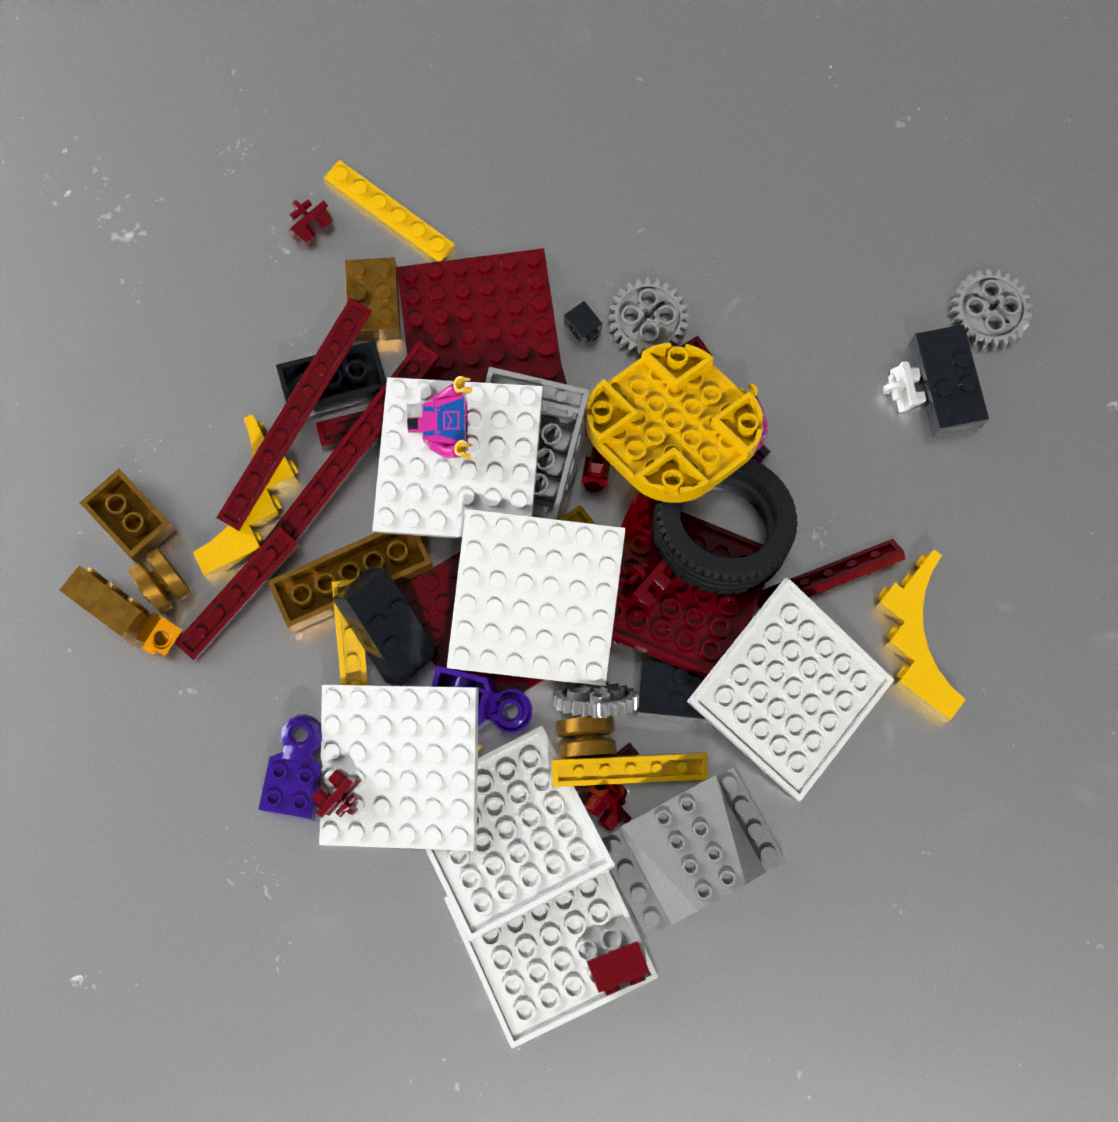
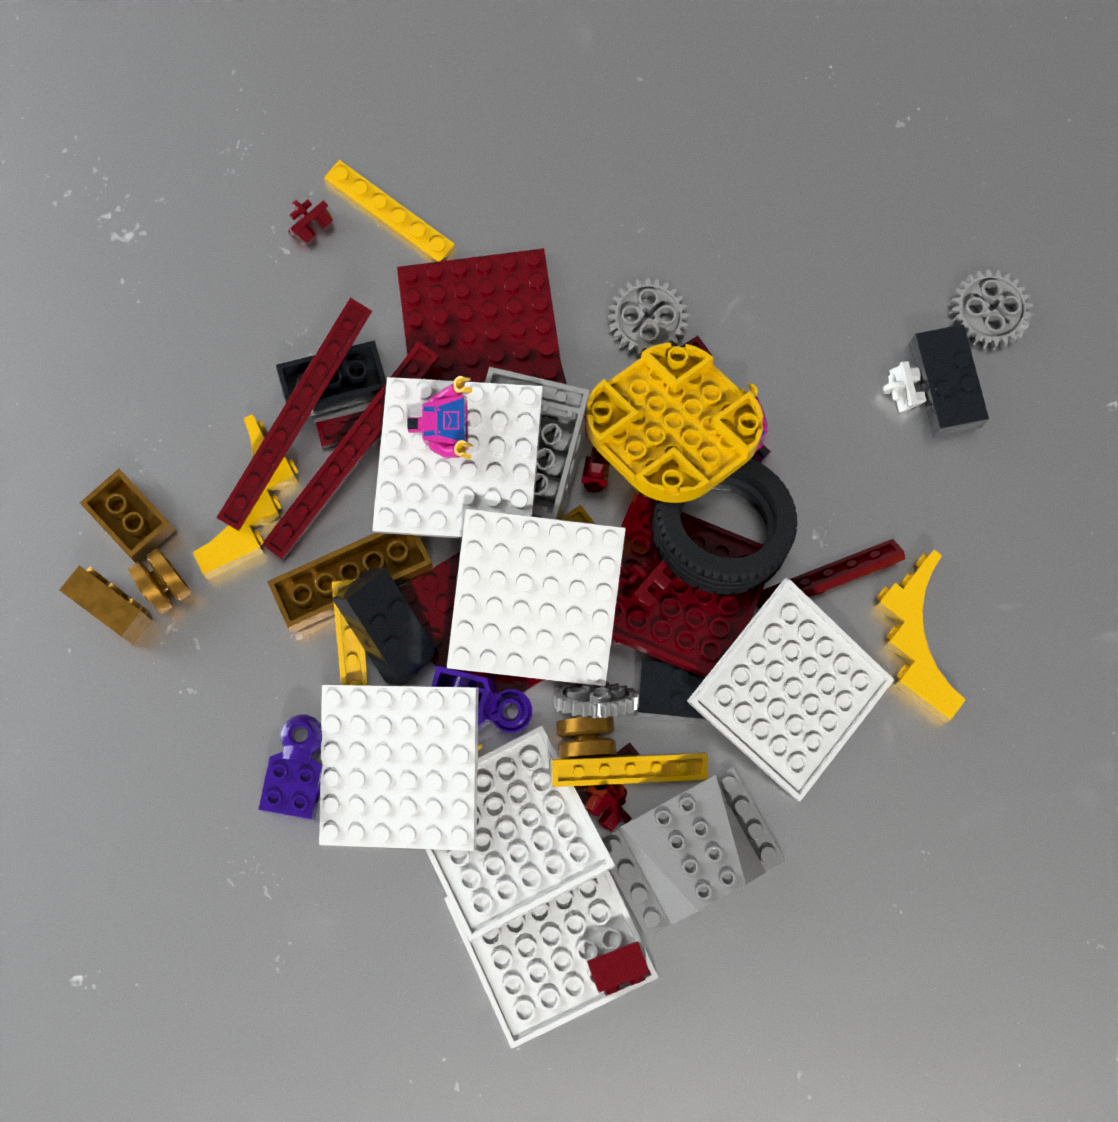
light orange brick [136,612,182,656] -> none
dark red plate [175,526,300,661] -> none
dark red hips [311,769,362,818] -> none
pearl gold brick [345,257,401,341] -> none
black brick [564,301,603,346] -> none

